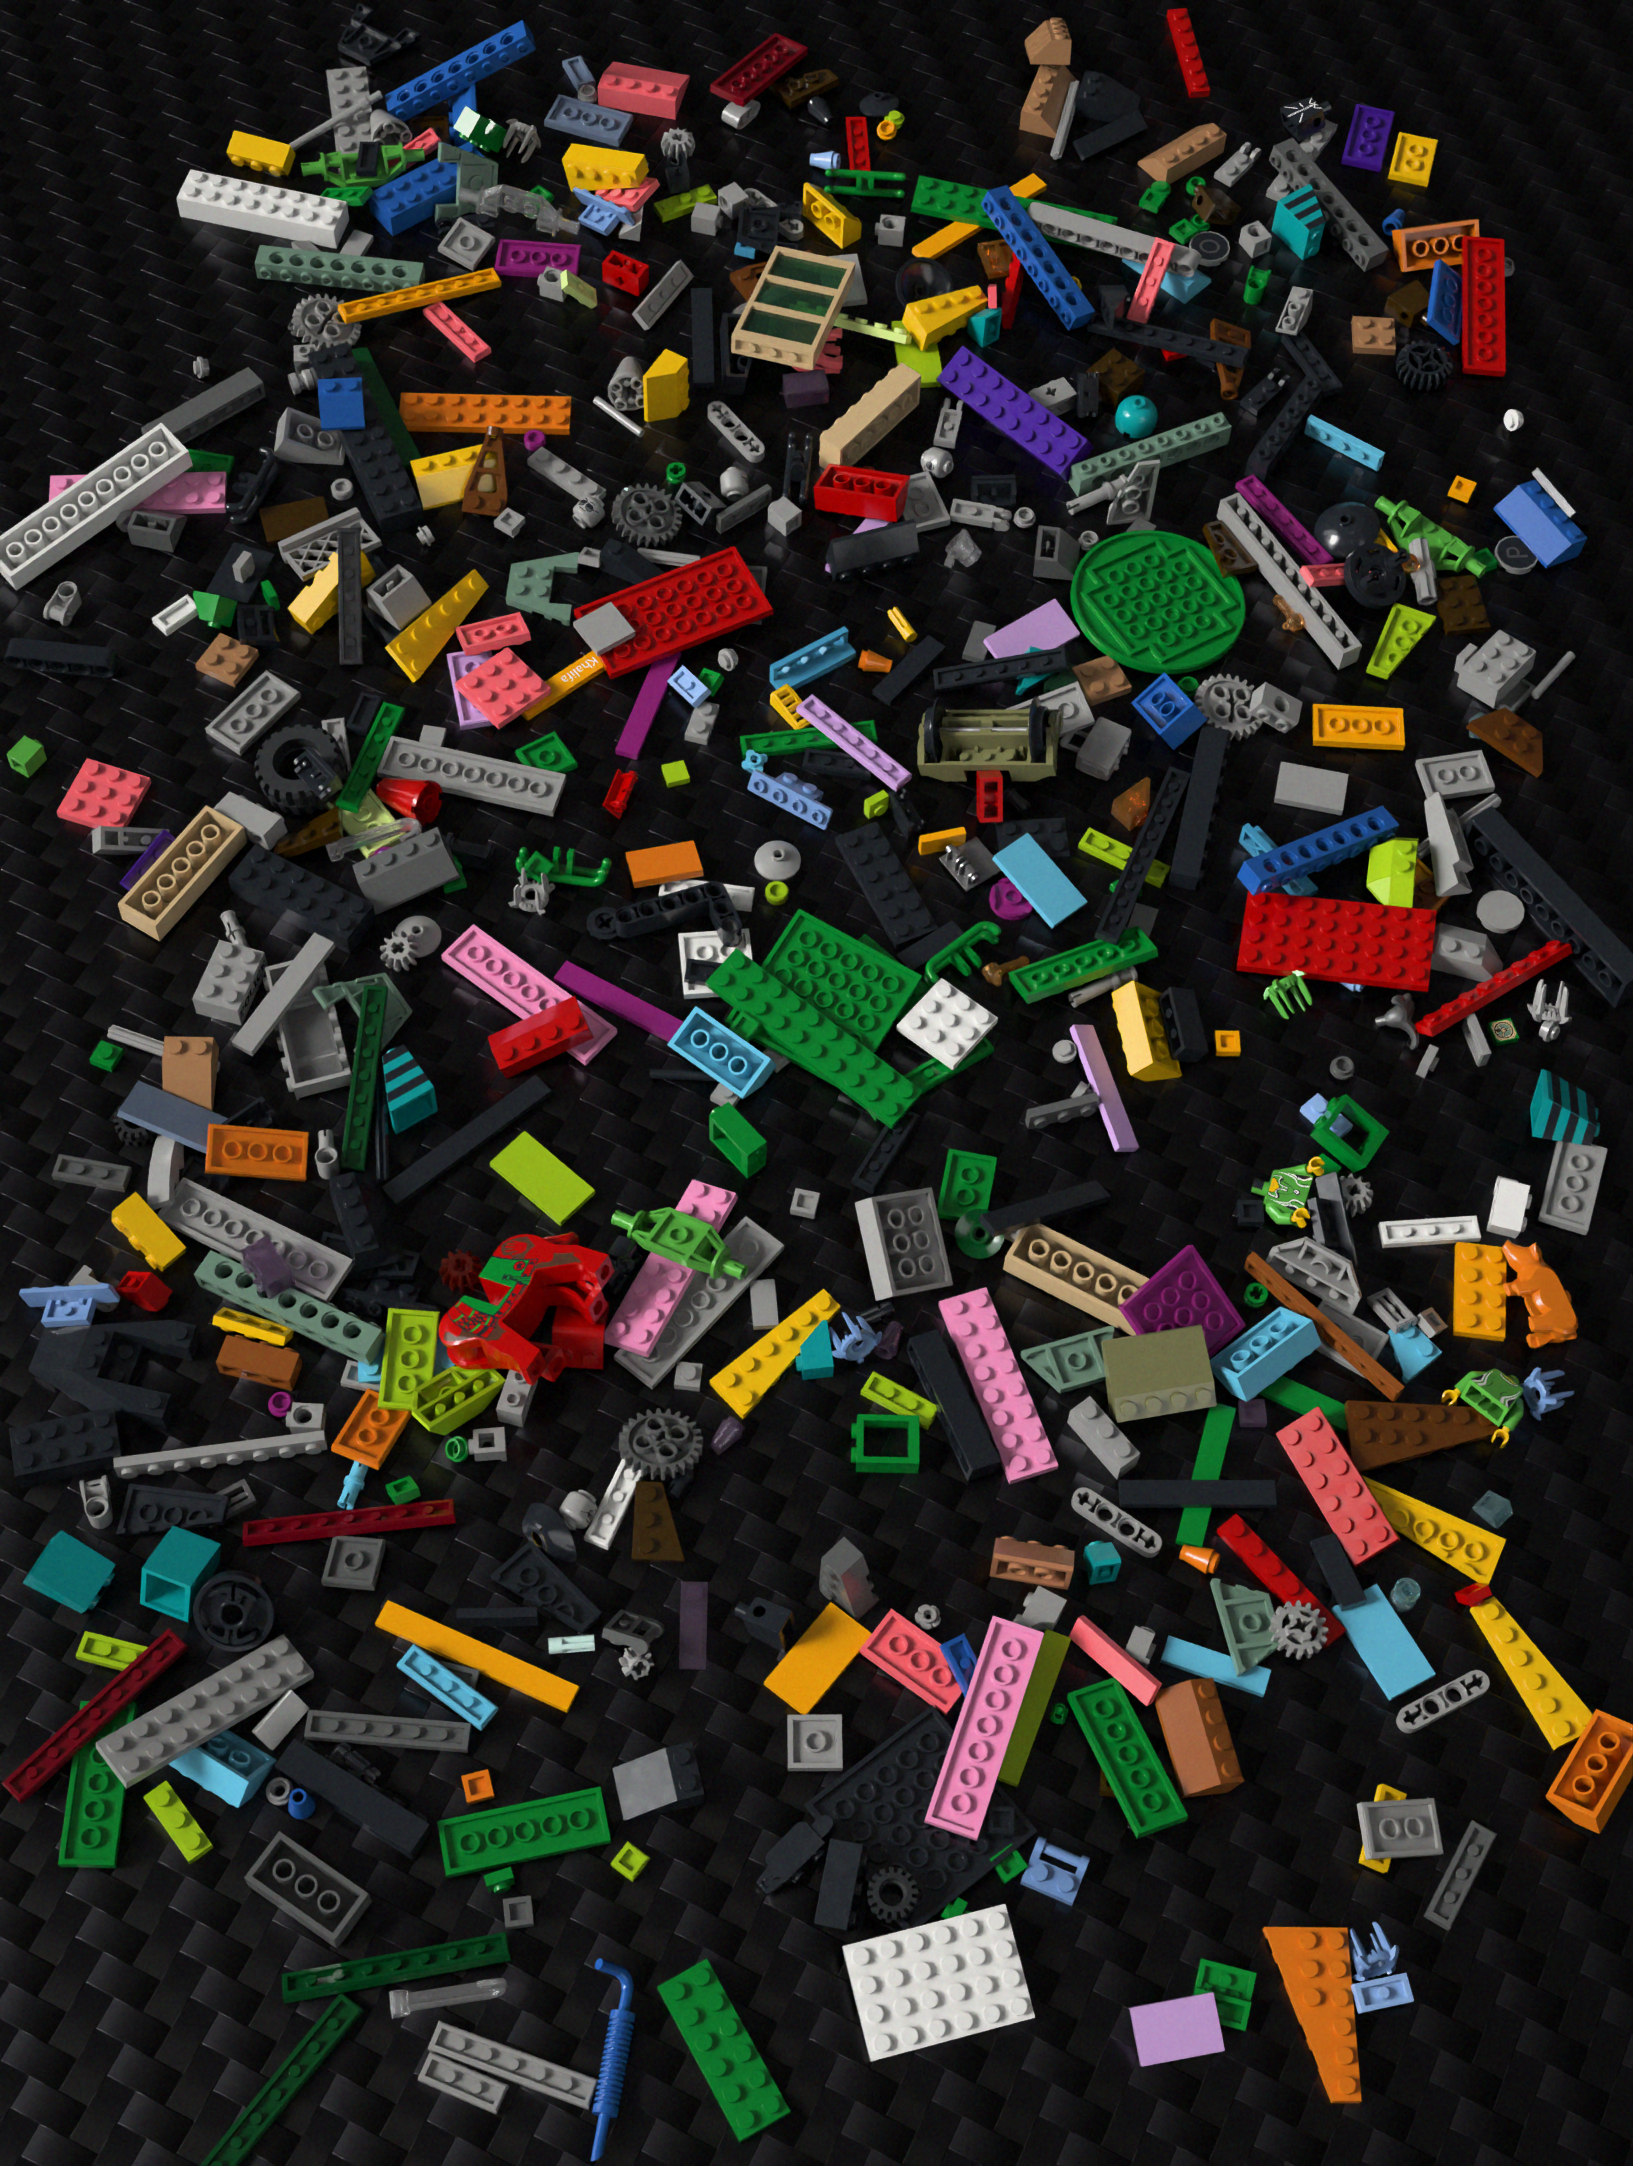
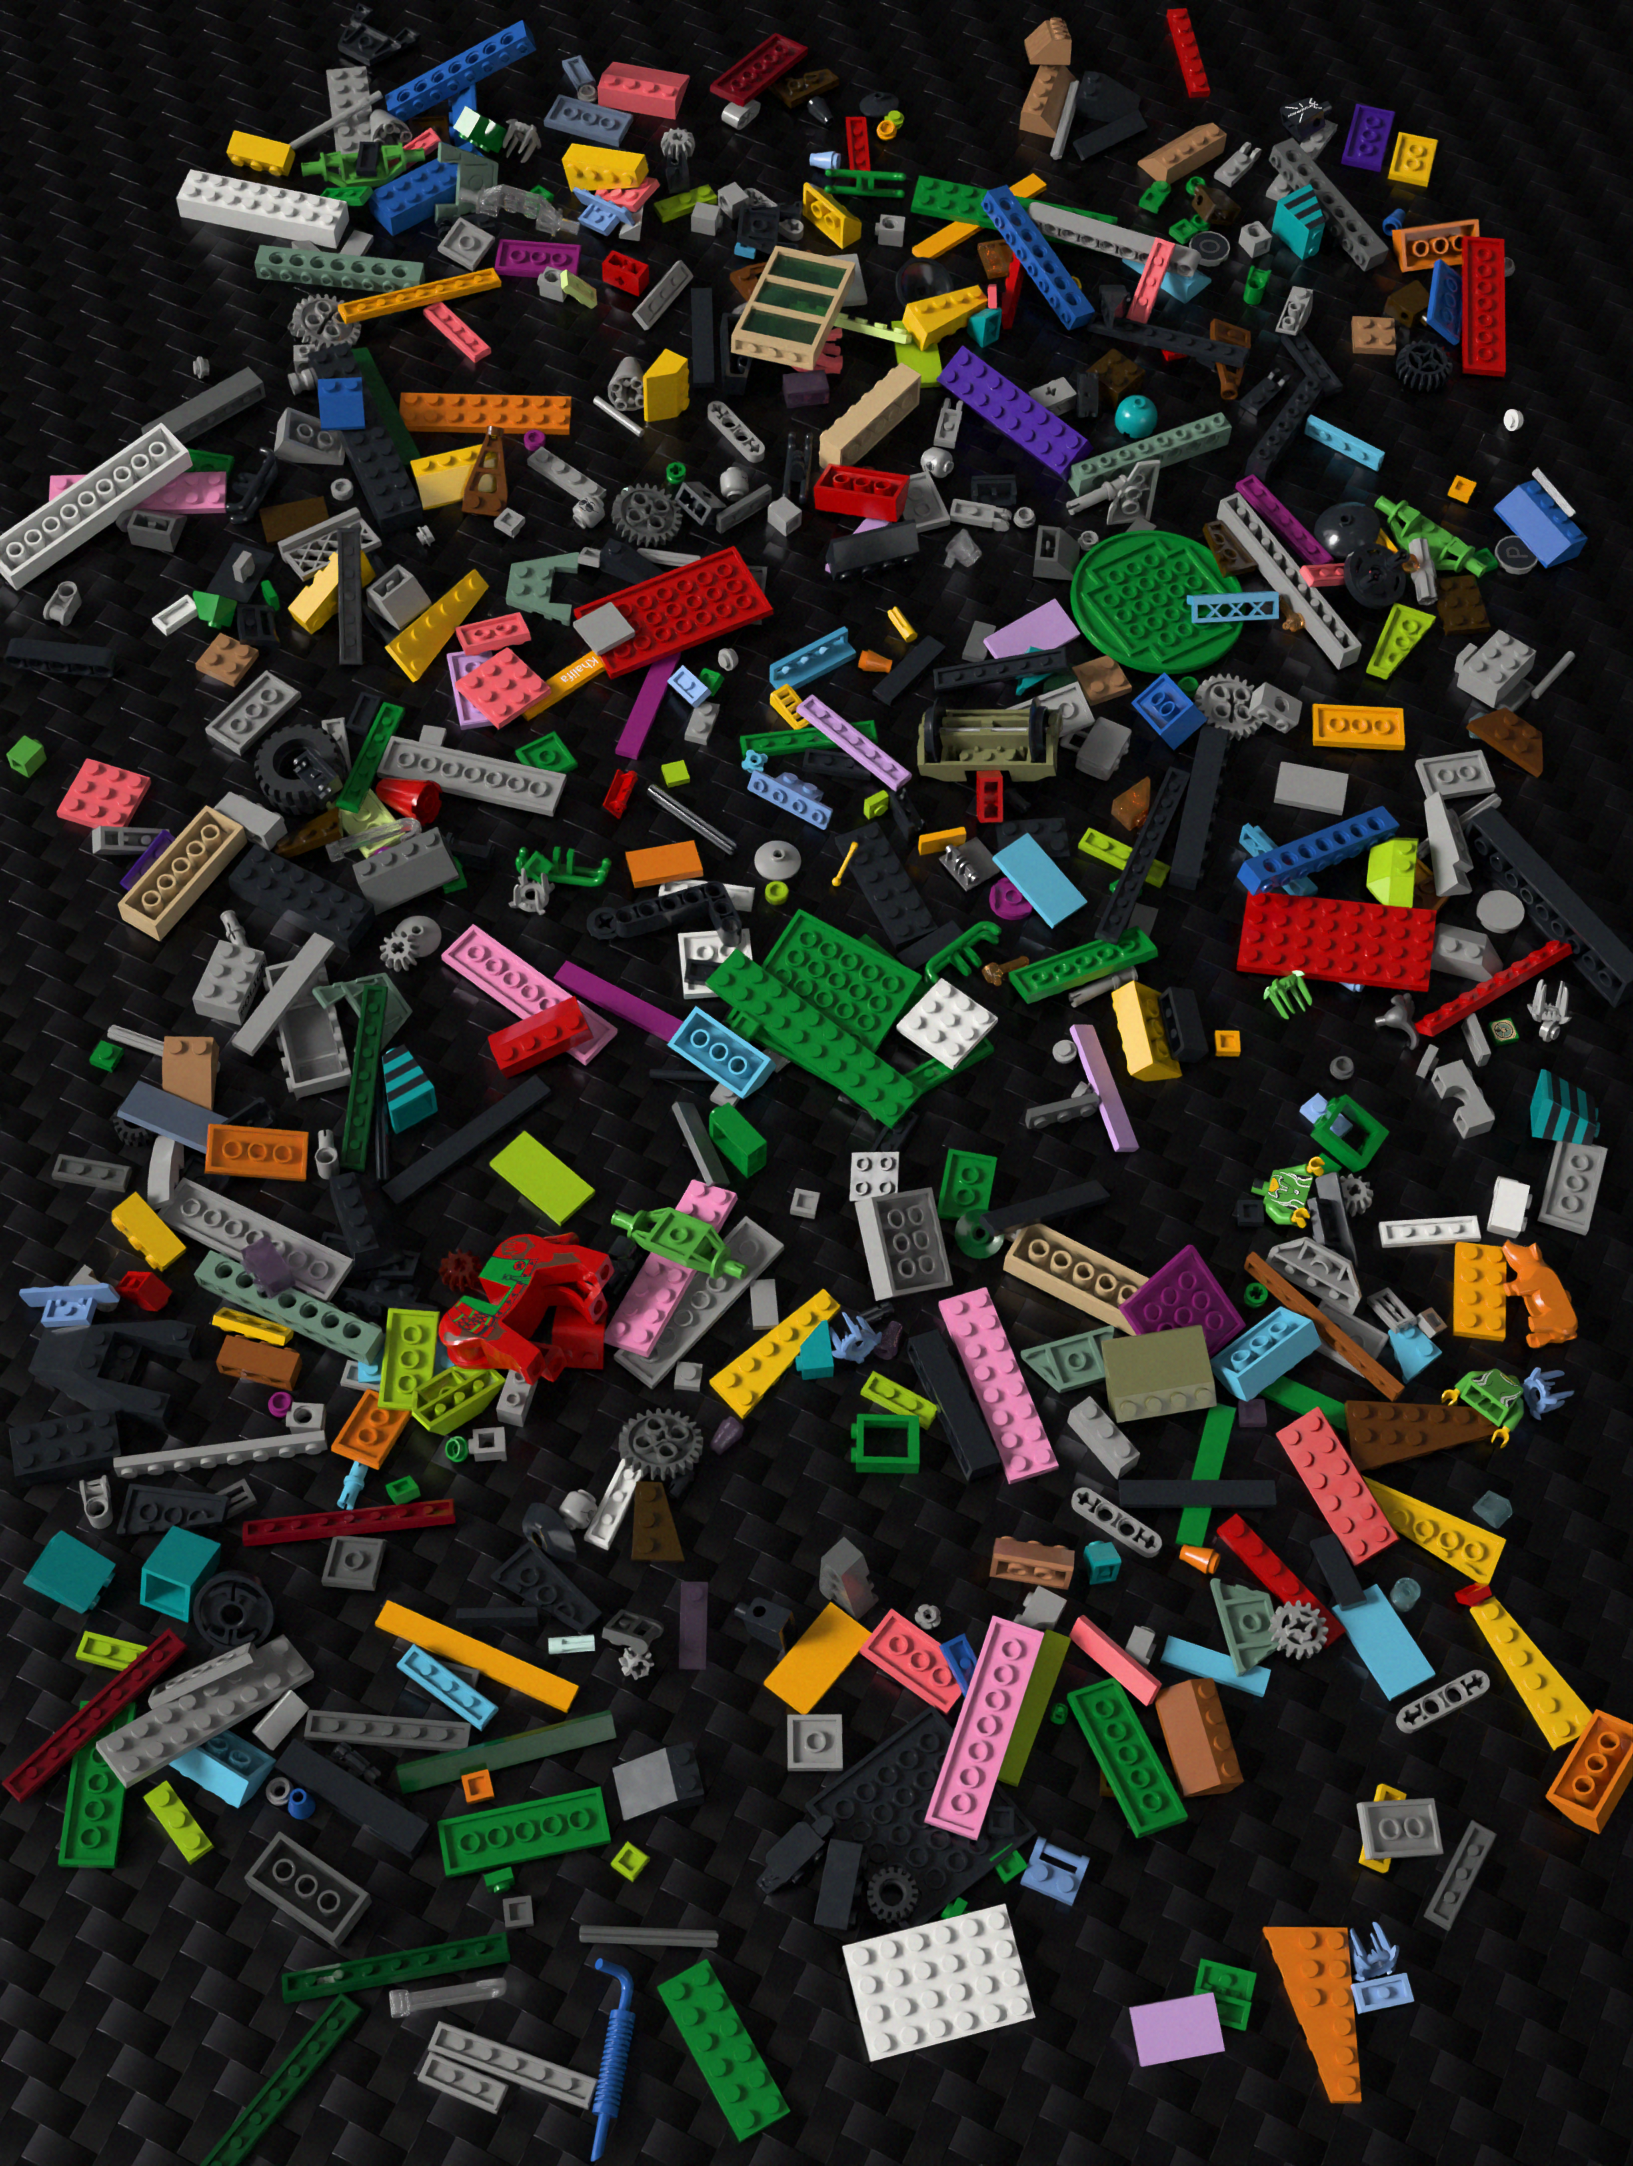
none -> light grey tile [148,1642,257,1709]
none -> dark green tile [396,1710,617,1794]
none -> dark grey axle [579,1925,719,1947]
none -> black axle [646,784,739,855]
none -> dark grey tile [672,1102,730,1188]
none -> yellow hinge [832,841,858,886]
none -> hinge [850,1152,900,1201]
none -> dark azure fence [1187,591,1279,623]
none -> light grey arch [1431,1060,1495,1139]

